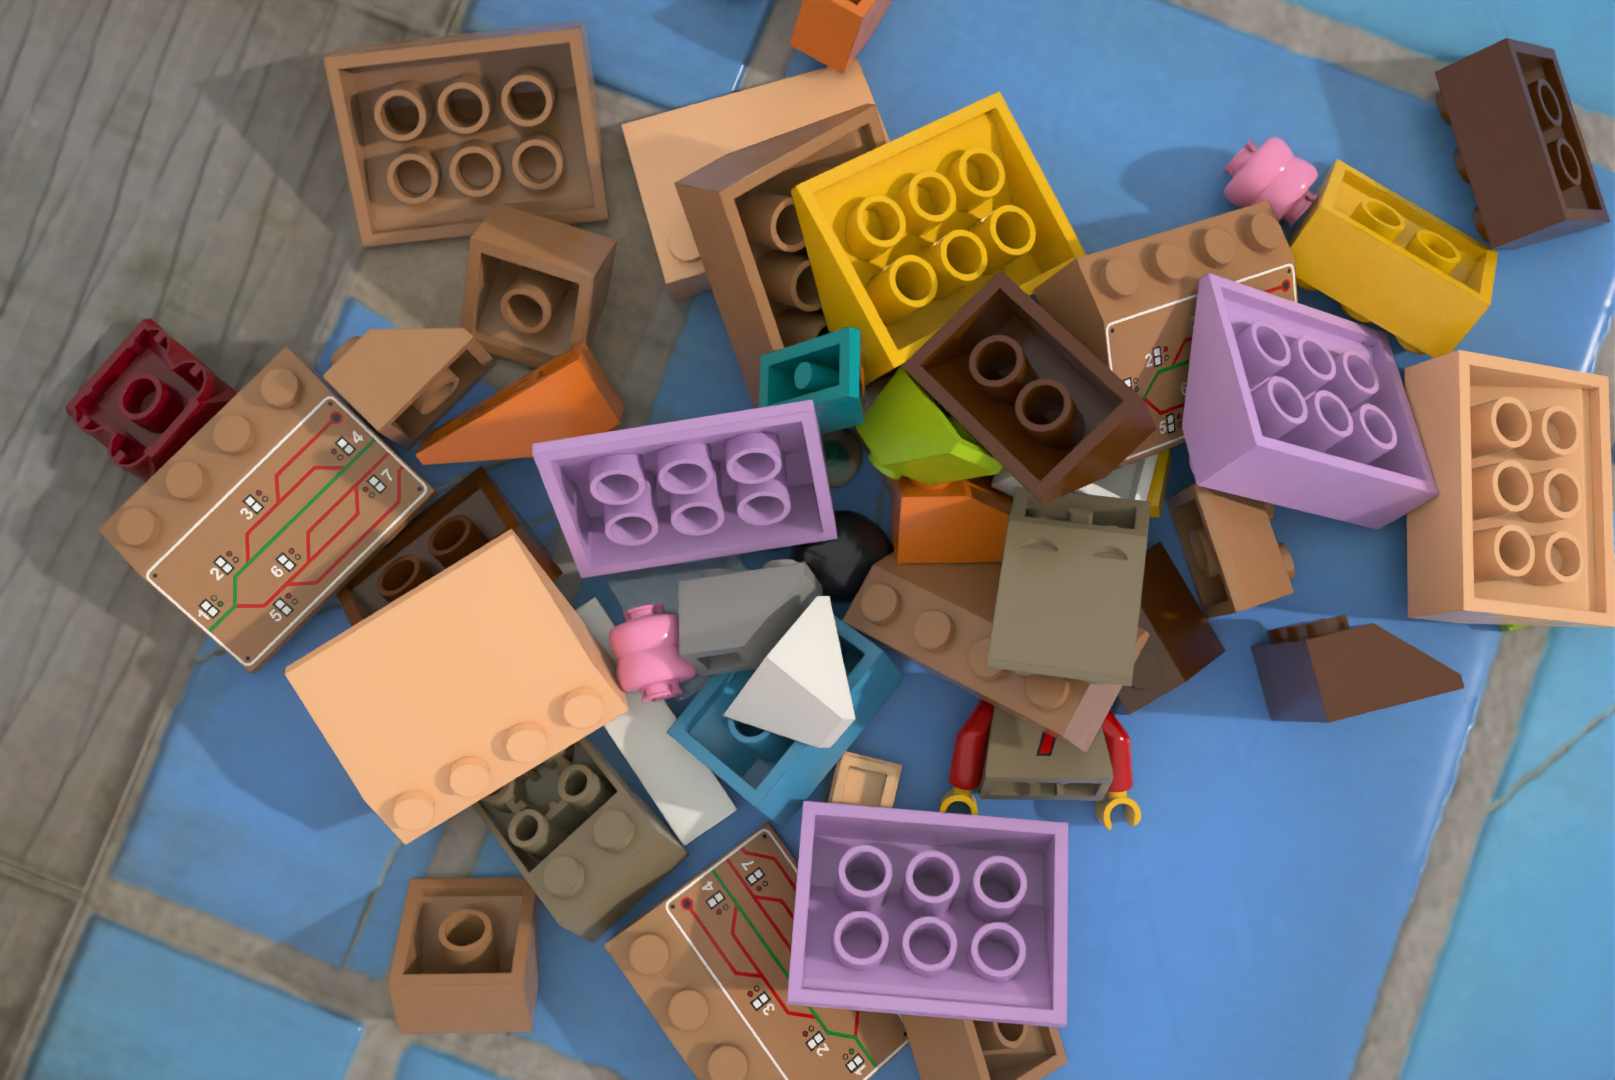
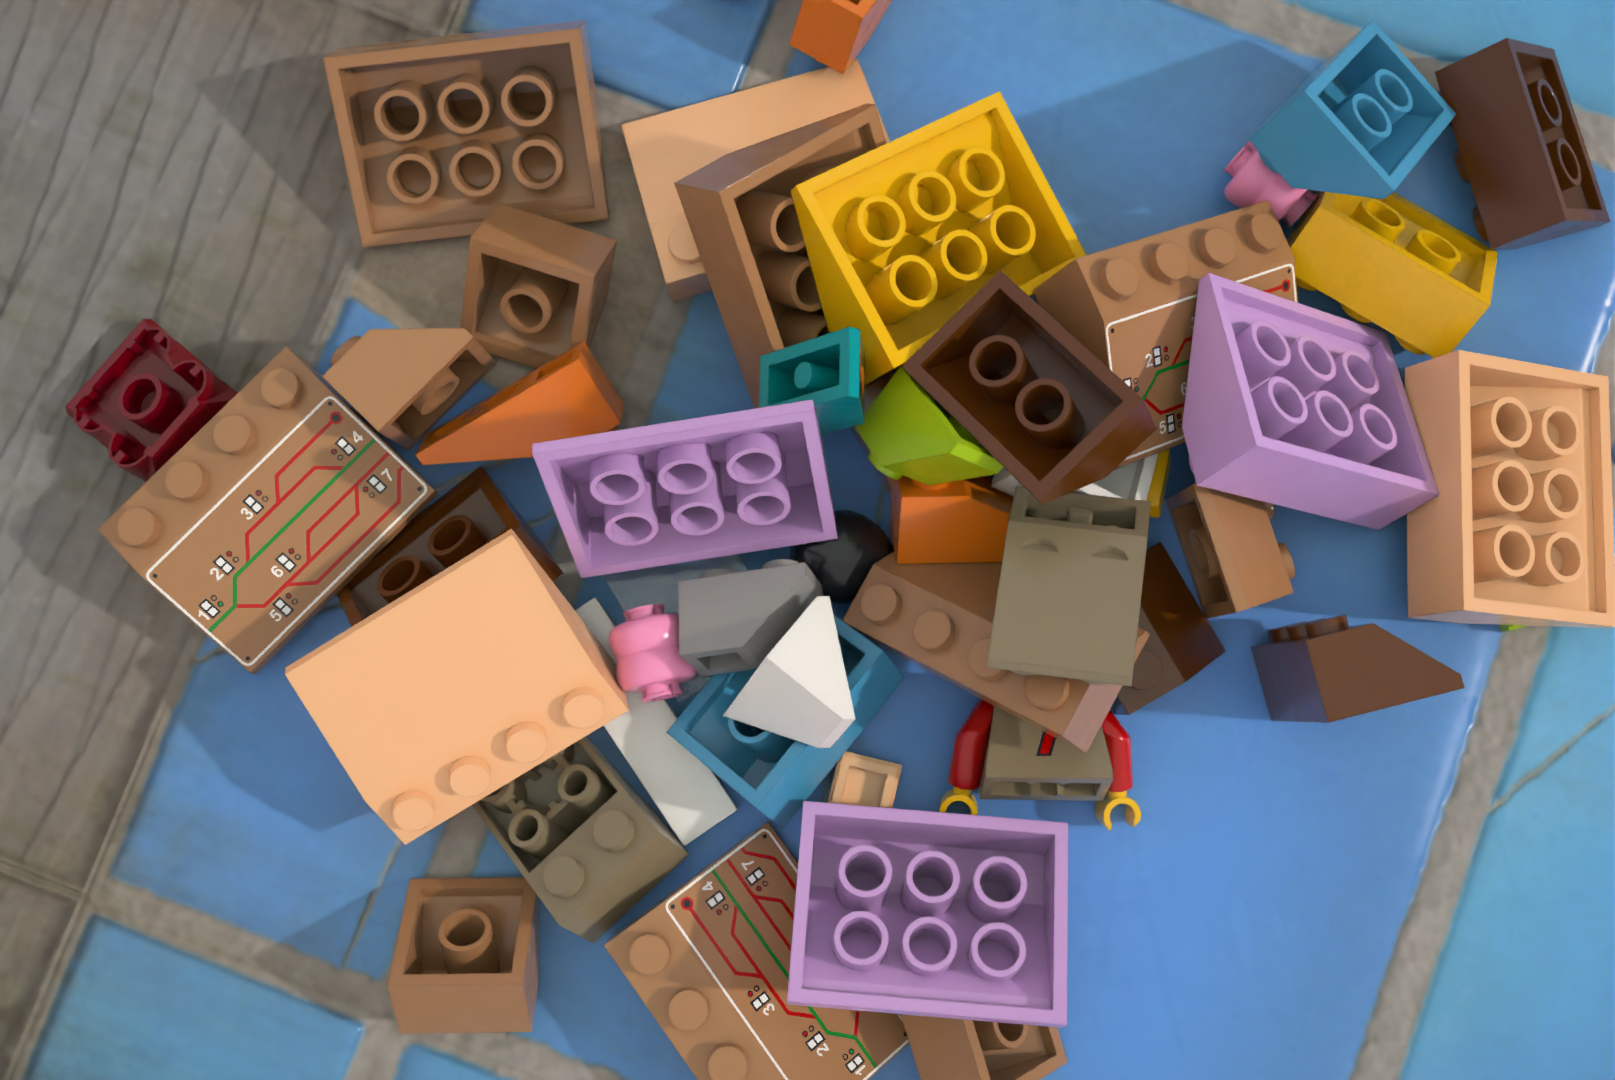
tile [822,428,863,489] -> none
none -> dark azure slope [1248,20,1456,199]

